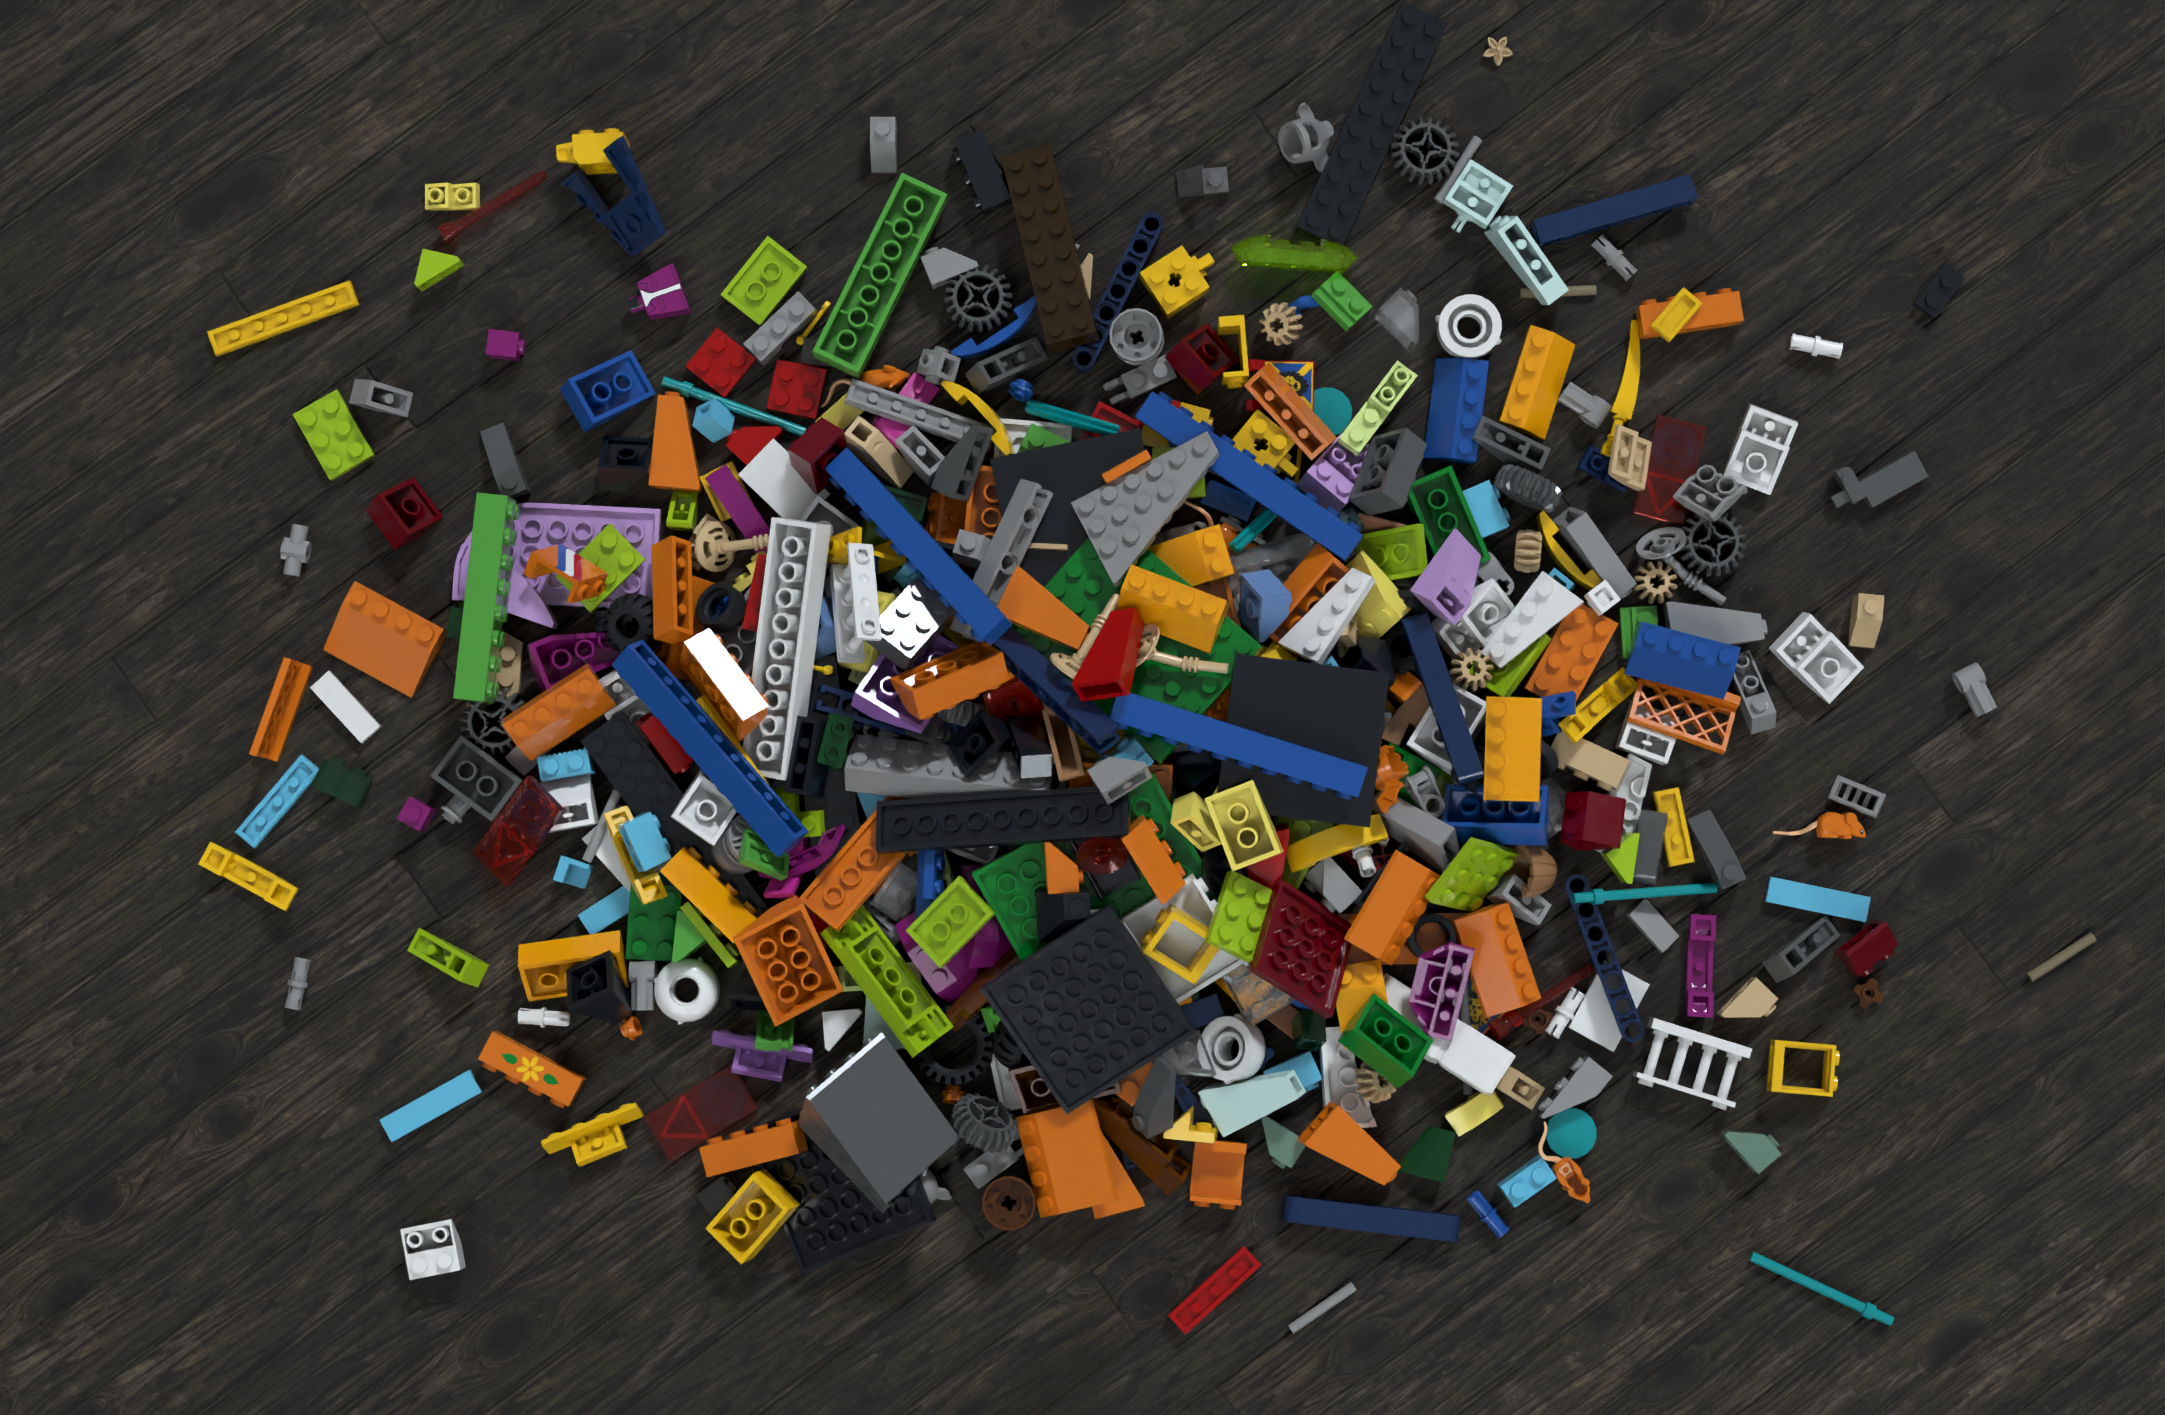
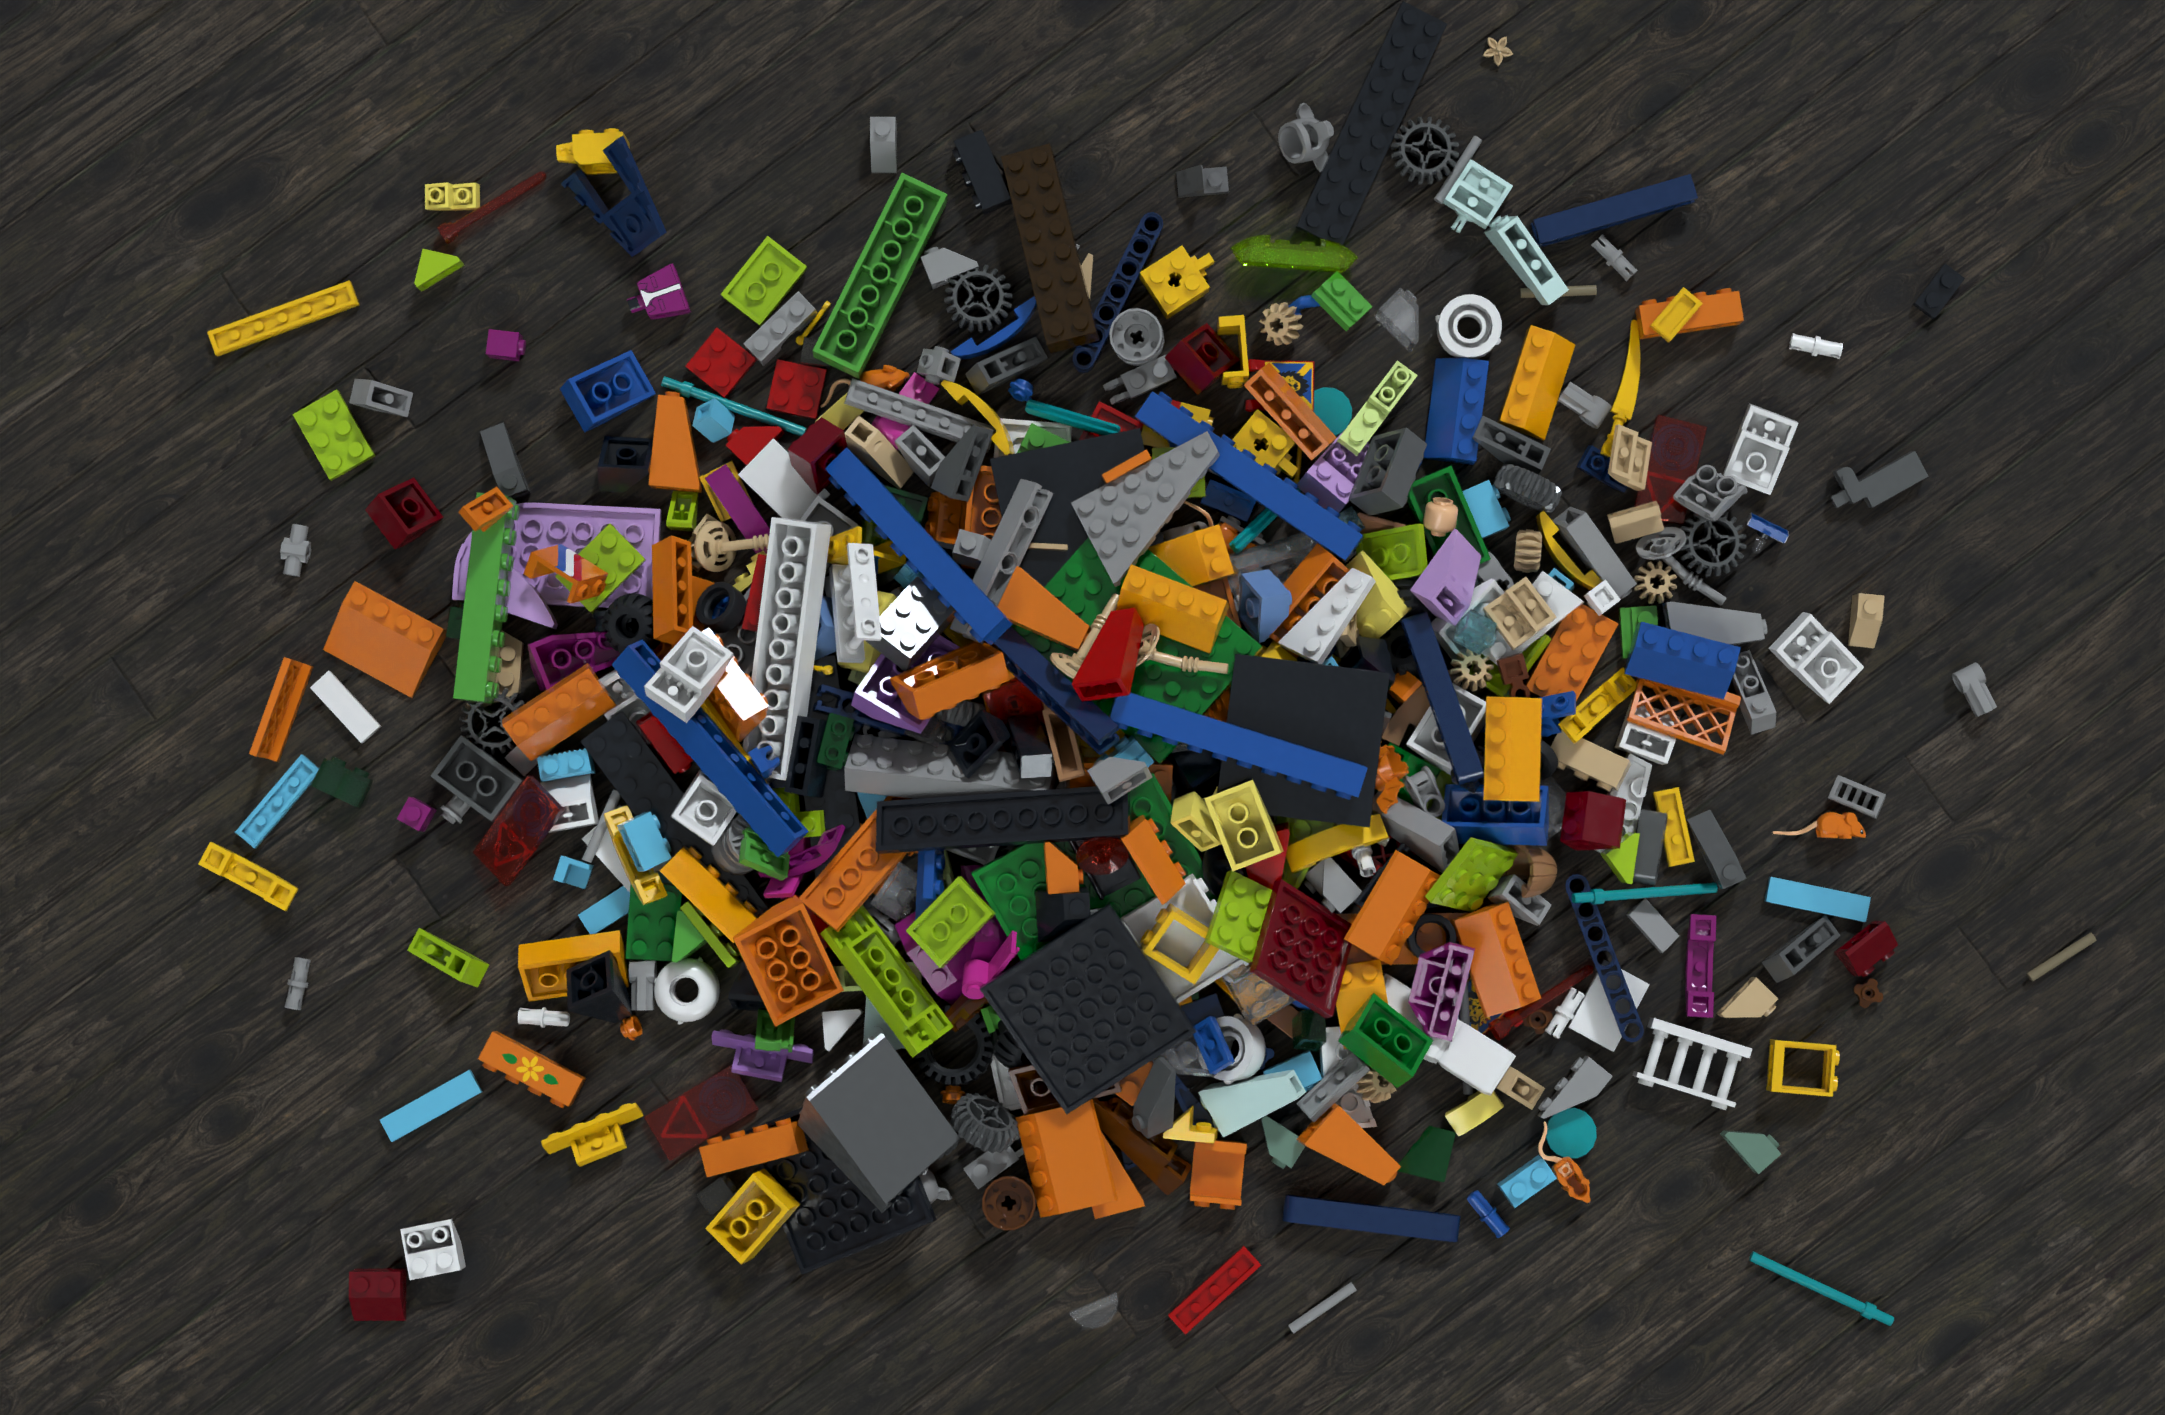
none -> dark red slope [349,1268,407,1321]
none -> orange slope [458,487,513,532]
none -> white slope [644,626,734,723]
none -> blue tile [748,746,780,779]
none -> dark pink door [962,930,1020,999]
none -> clear tile [1069,1292,1118,1329]
none -> blue plate [1193,1016,1235,1074]
none -> light grey tile [1296,1052,1370,1122]
none -> light nougat head [1423,497,1458,537]
none -> clear light blue brick [1453,609,1497,655]
none -> tan slope [1483,577,1557,650]
none -> copper plate [1496,653,1530,697]
none -> tan panel [1607,501,1664,544]
none -> blue piece [1747,513,1789,553]

